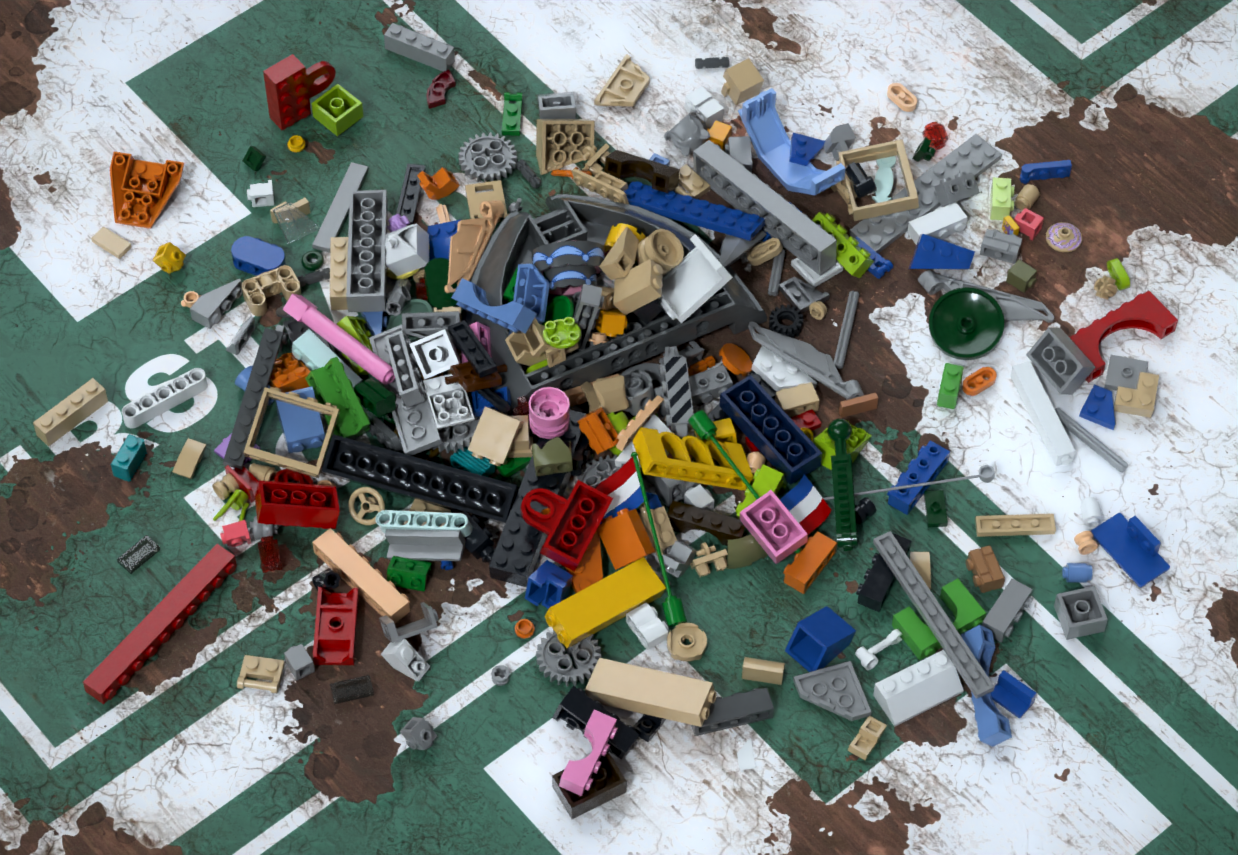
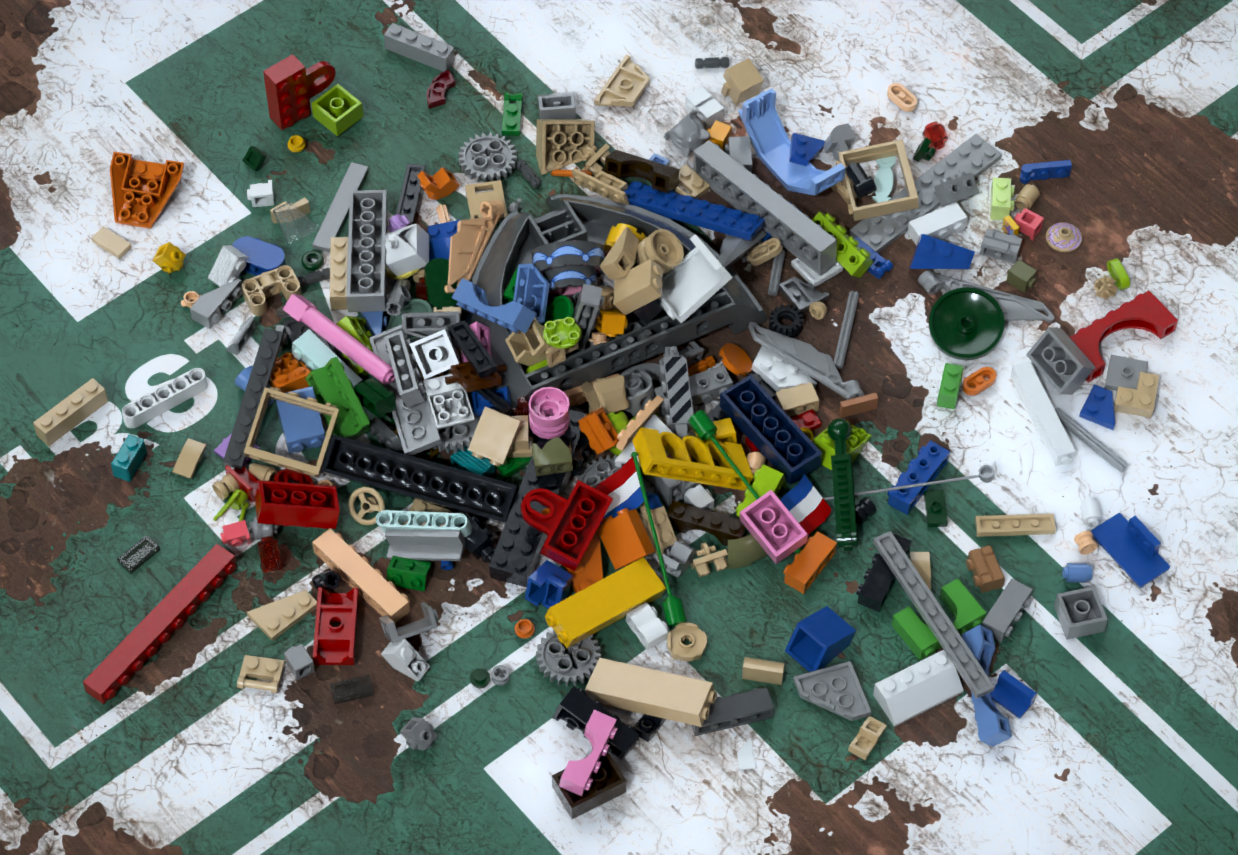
white brick [855,629,902,670] -> none
none -> white brick [208,245,248,287]
none -> tan wing [247,590,317,642]
none -> dark green plate [470,669,490,689]

